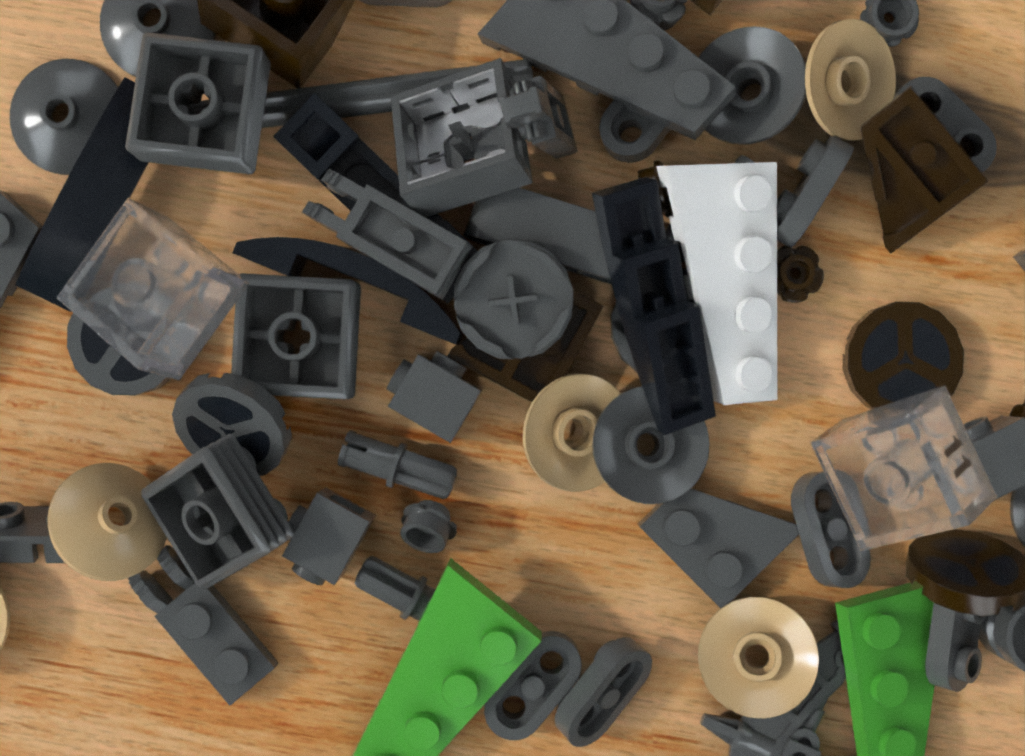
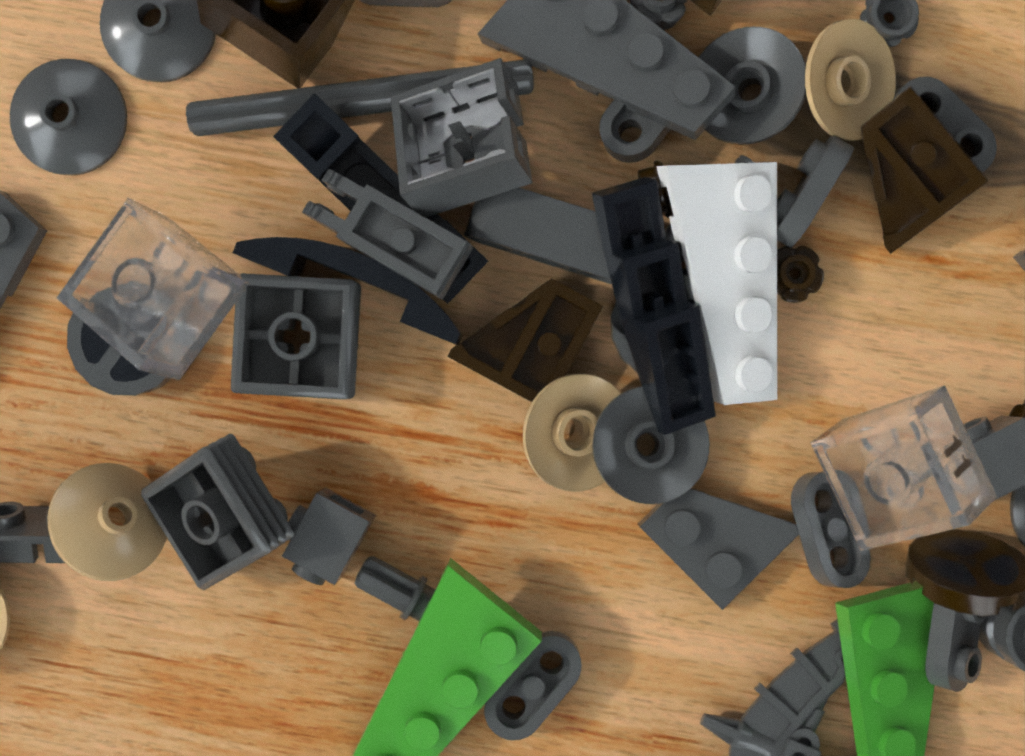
black slope [15,77,149,312] -> none
dark grey brick [125,33,271,174] -> none
dark grey hinge [128,545,278,706] -> none
dark grey tile [172,373,292,476] -> none
dark grey axle [338,430,457,499] -> none
dark grey brick [386,351,482,443] -> none
dark grey plate [400,500,457,553] -> none
dark grey tile [454,239,574,359] -> none
dark grey hinge [499,76,578,159] -> none
dark grey plate [555,637,652,747] -> none
tan dish [698,597,819,719] -> none
tile [842,302,964,418] -> none

